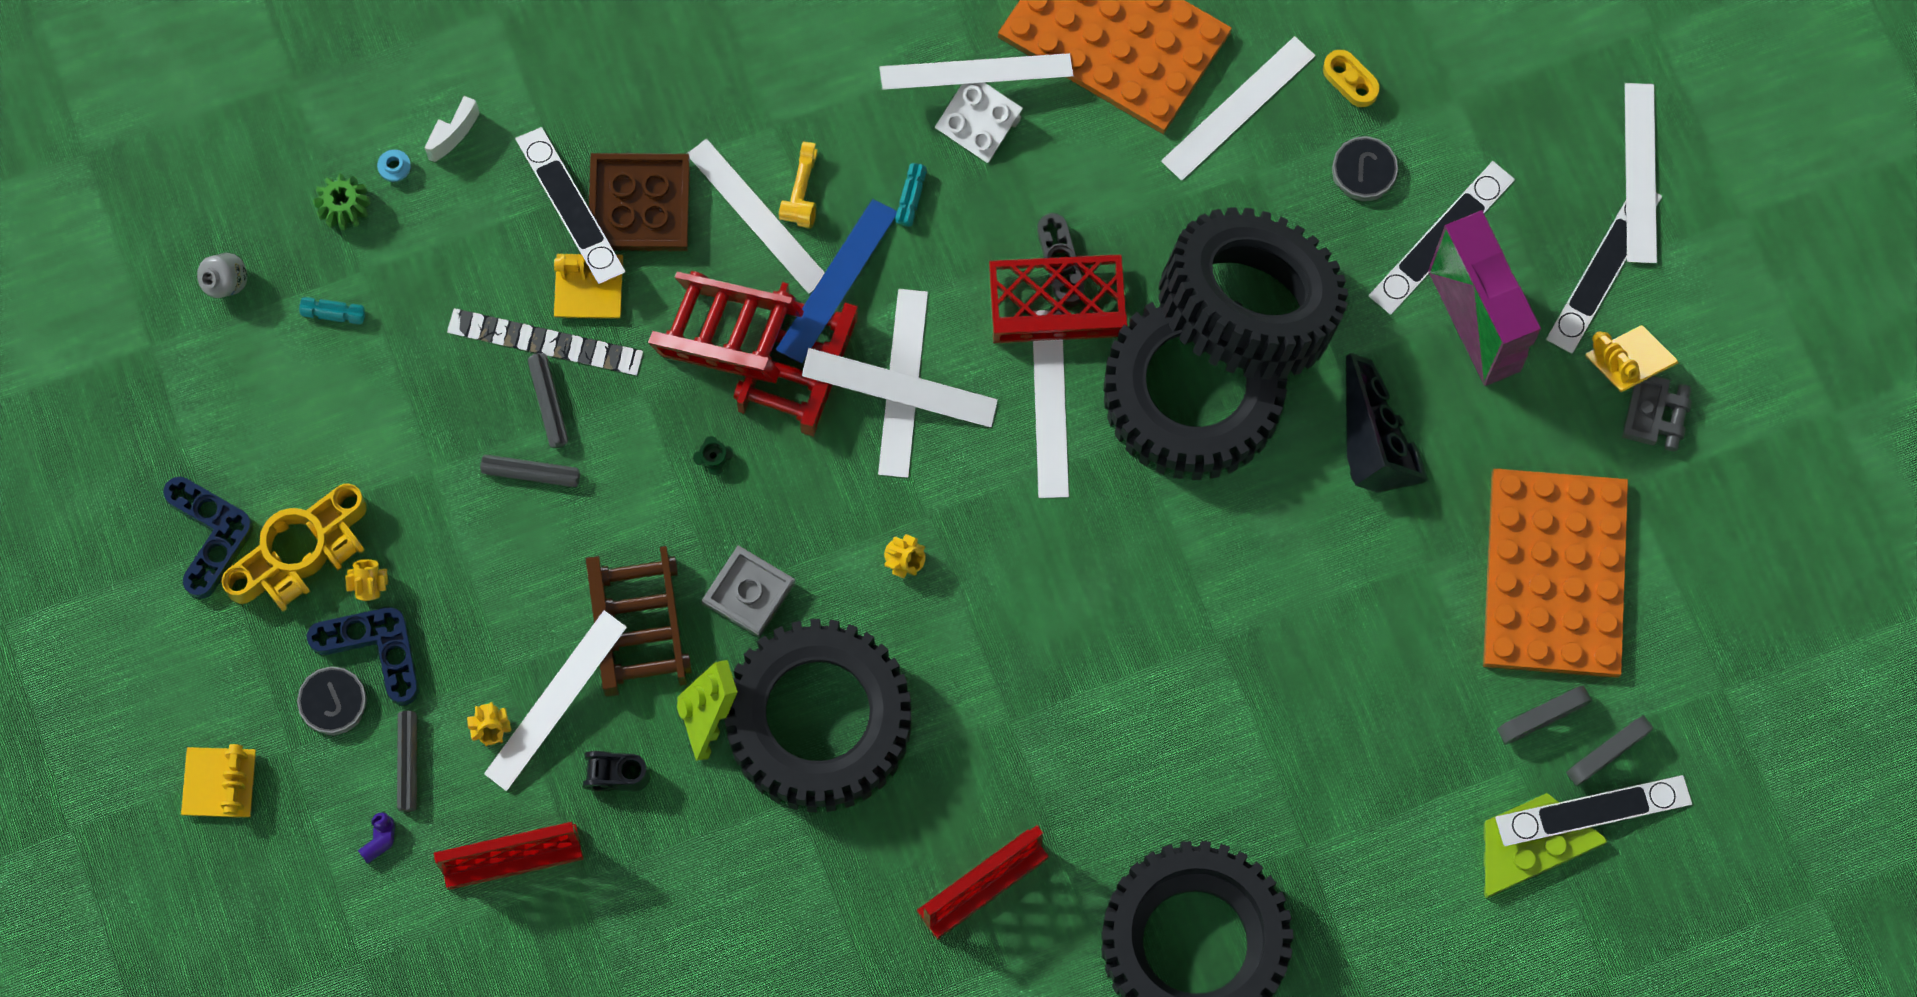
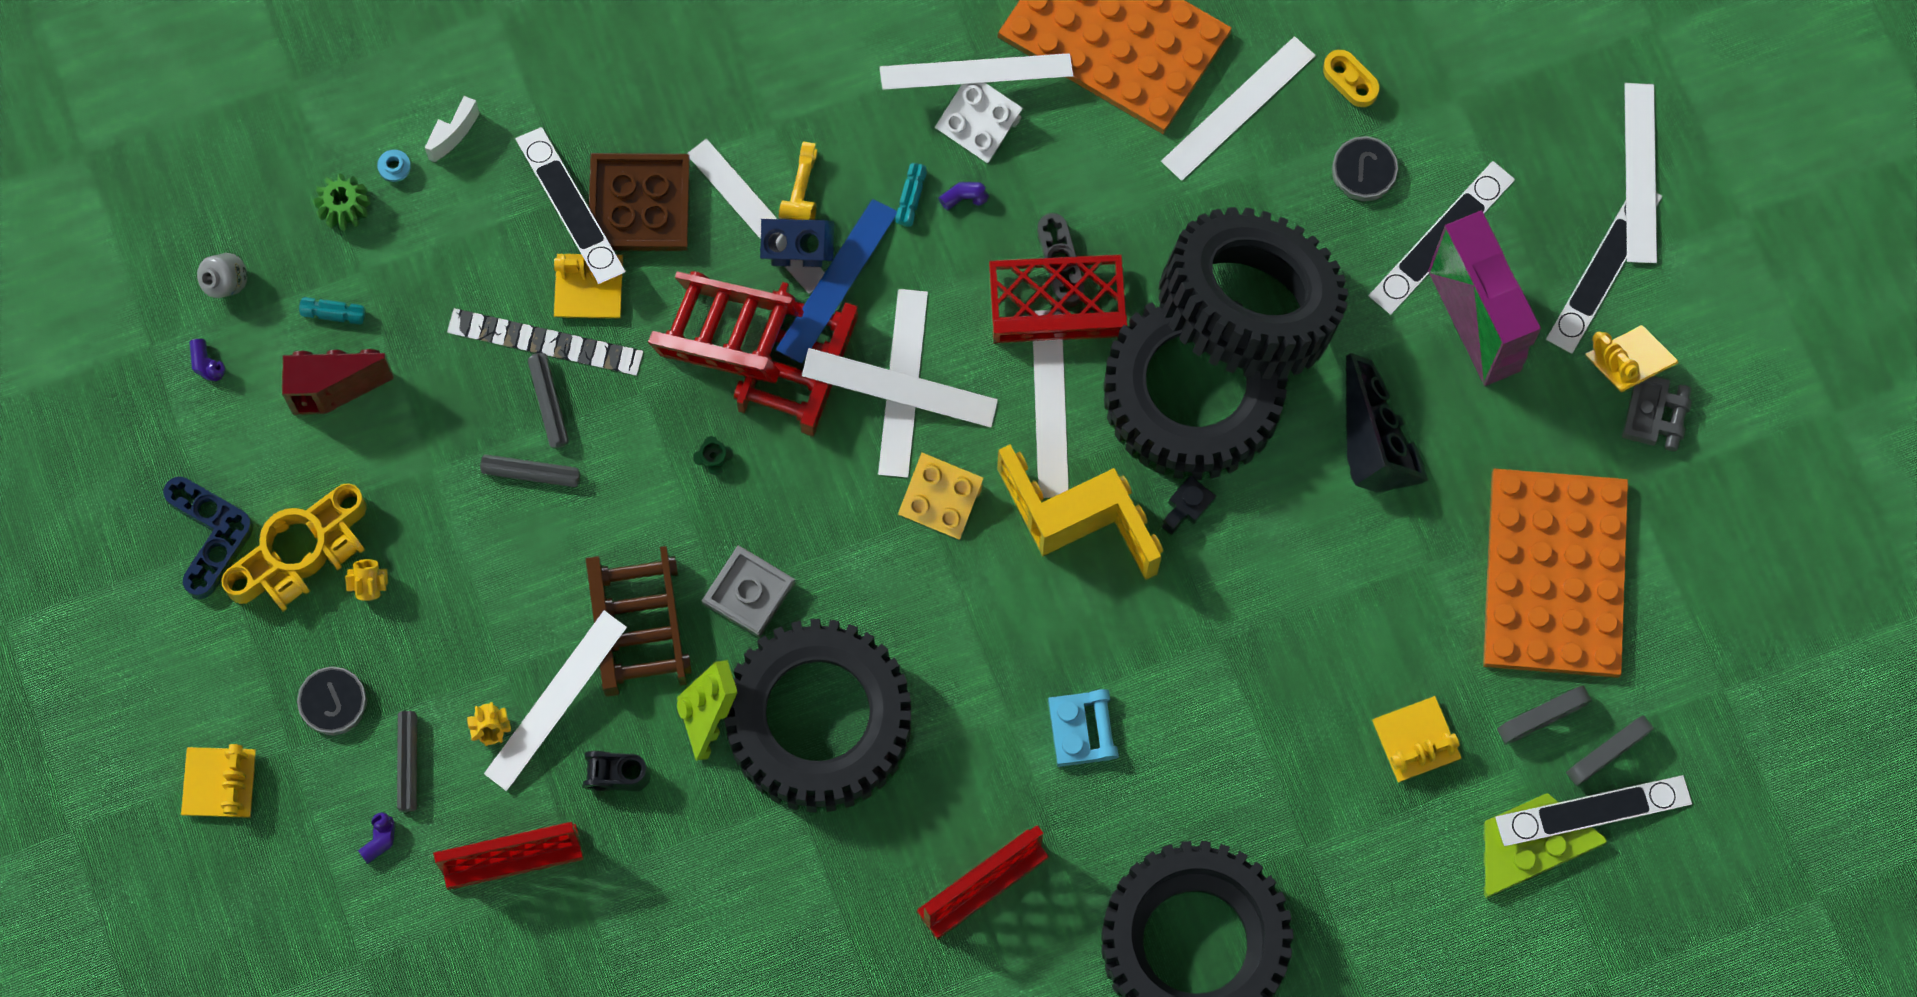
dark blue beam [307,607,419,706] -> none
yellow gear [884,534,925,578] -> none
none -> dark purple arm [189,339,226,381]
none -> dark red slope [282,349,394,415]
none -> dark blue brick [760,219,834,267]
none -> yellow hinge [898,452,984,540]
none -> dark purple arm [938,182,989,211]
none -> yellow bracket [997,444,1163,580]
none -> medium azure plate [1048,689,1119,767]
none -> black plate [1161,476,1216,535]
none -> yellow hinge [1372,696,1462,783]

